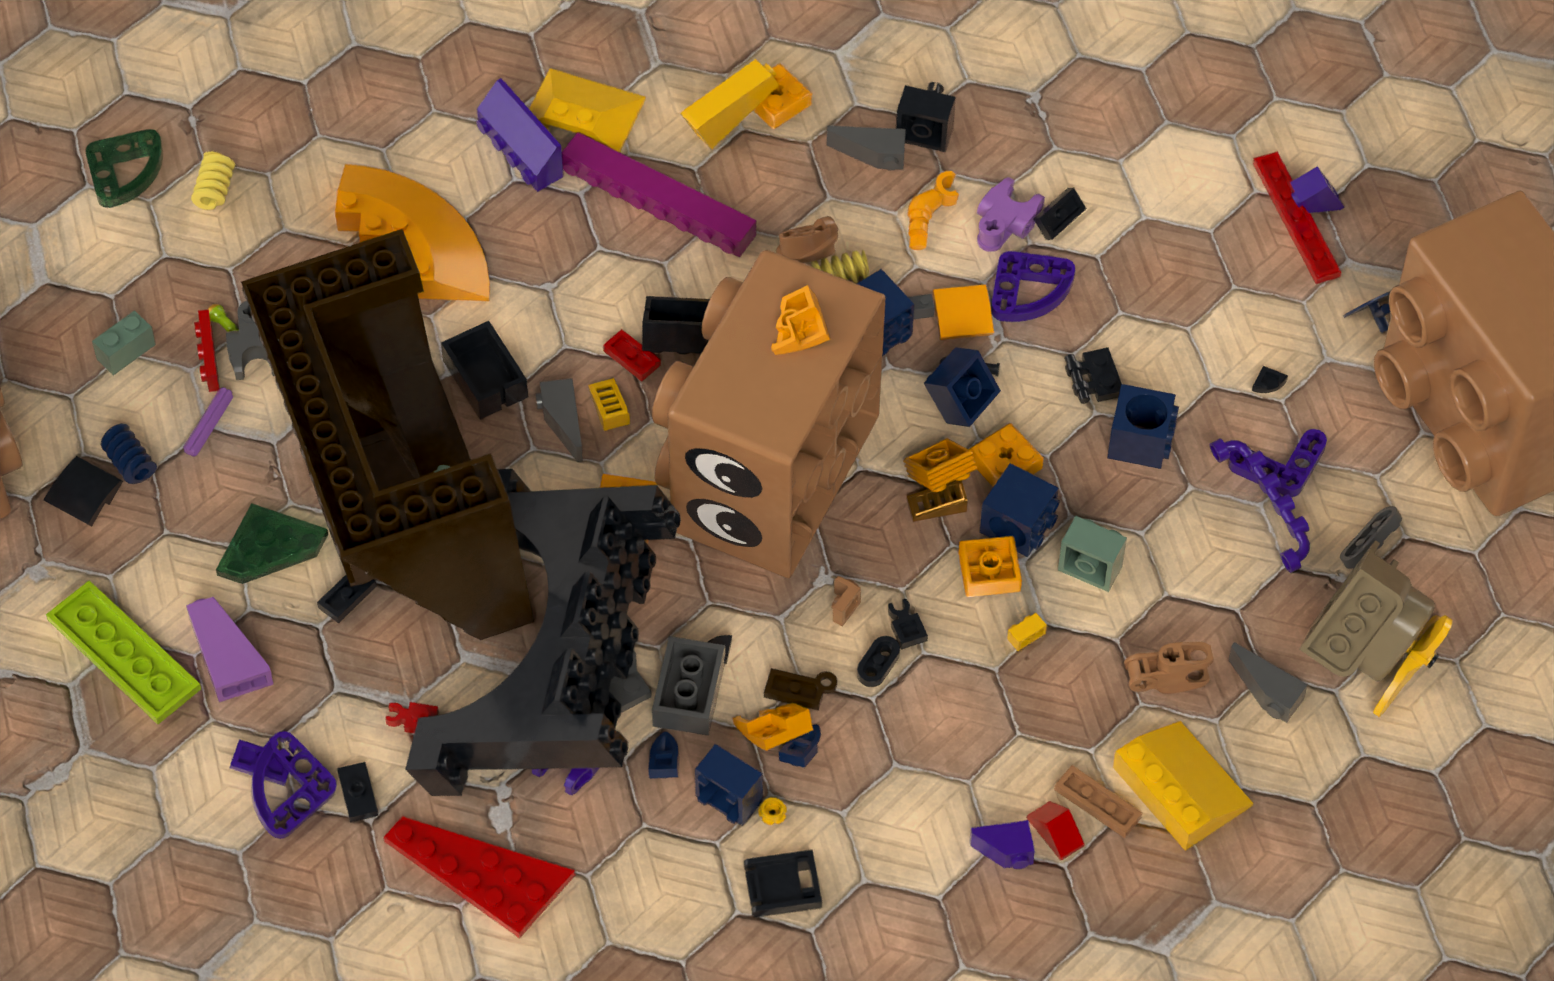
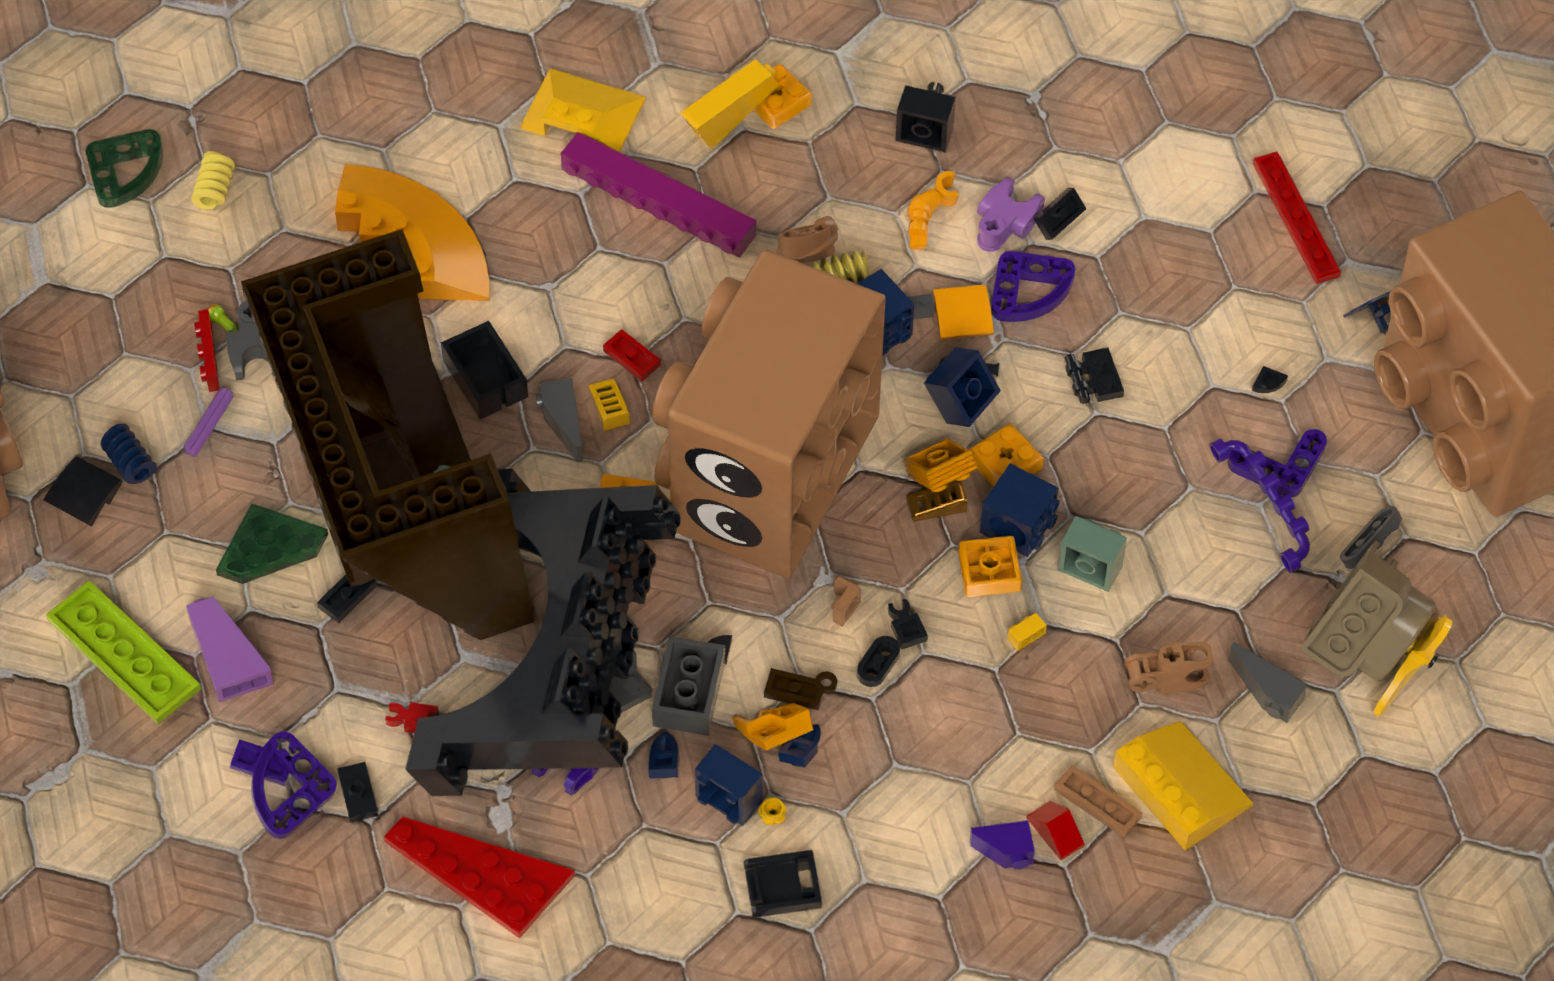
sand green brick [92,310,156,375] -> none
dark purple slope [476,78,563,192] -> none
black piece [642,296,710,355] -> none
light orange slope [771,285,831,355] -> none
dark grey slope [826,126,905,170] -> none
dark blue brick [1107,384,1179,469] -> none
dark purple slope [1290,166,1345,213] -> none

